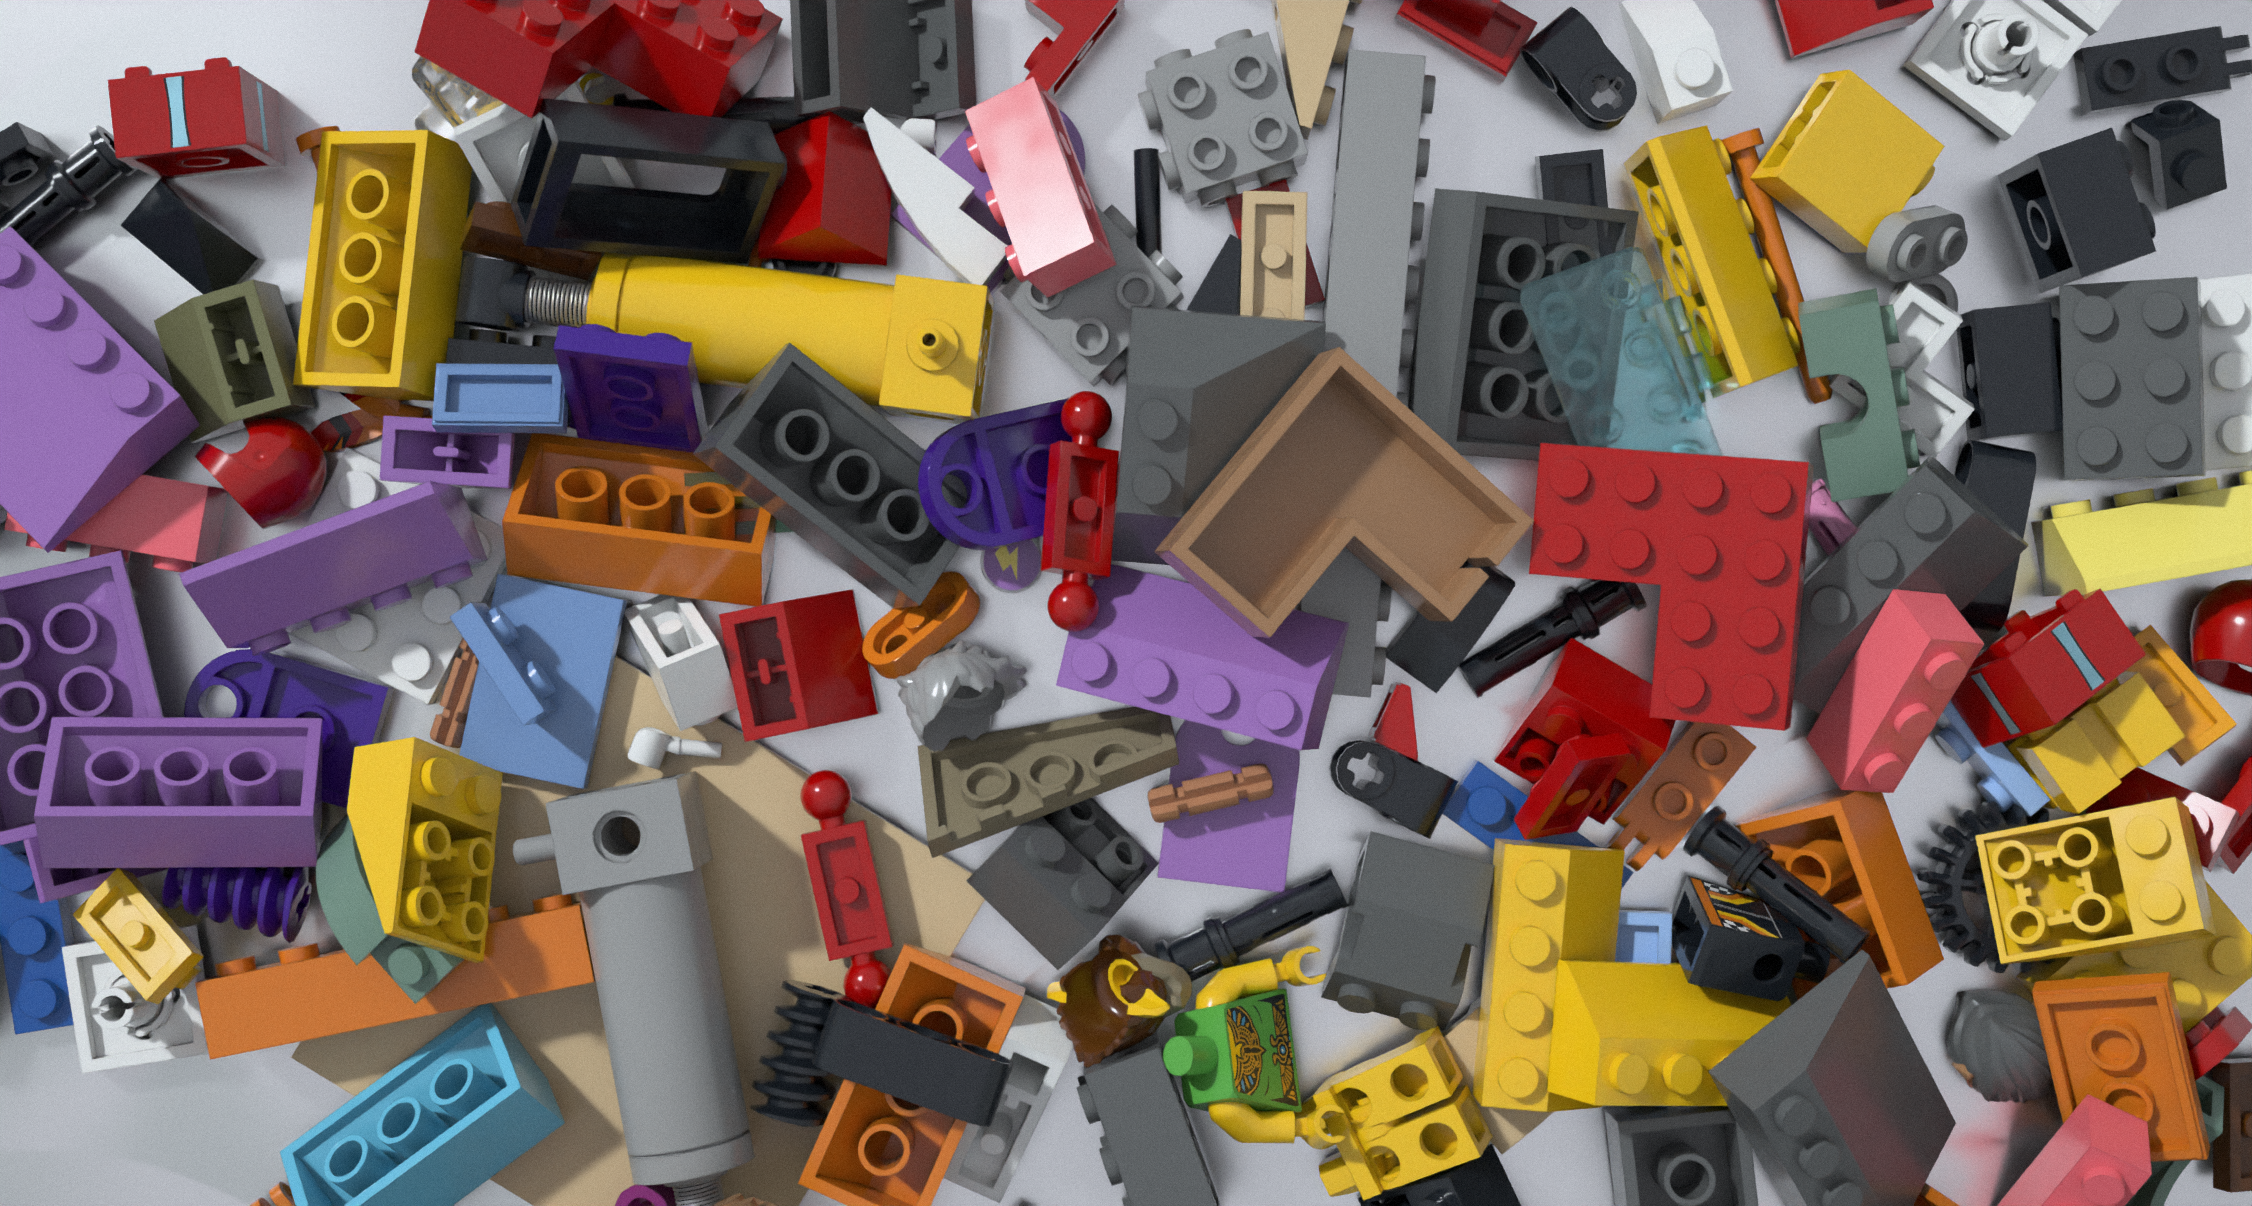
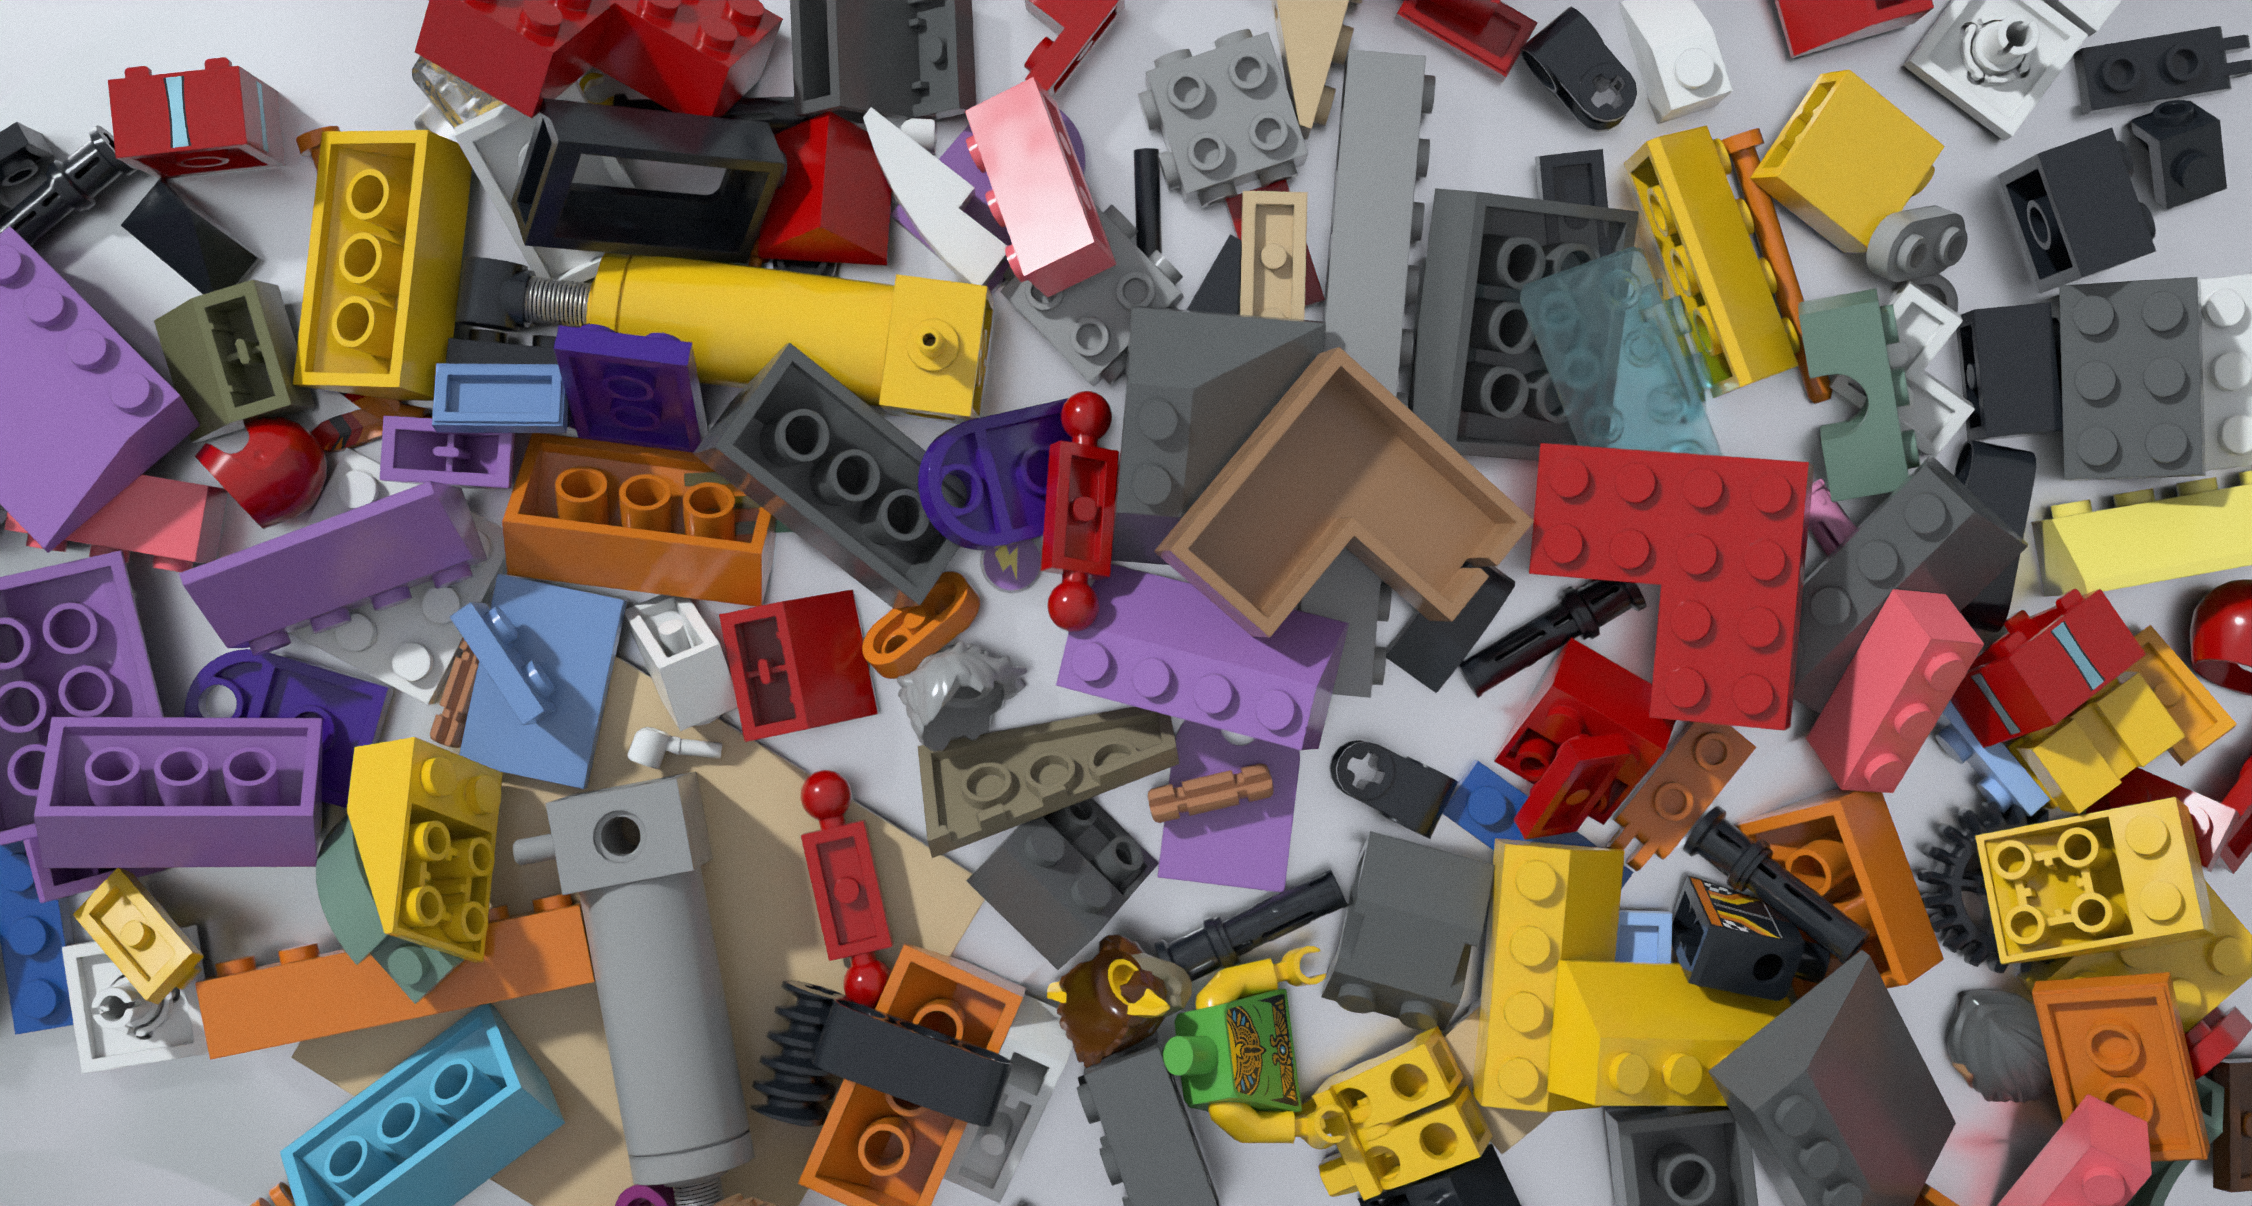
dark purple piece [162,867,312,943] -> none
reddish brown plate [460,201,602,281] -> none
red slope [1368,682,1418,761] -> none

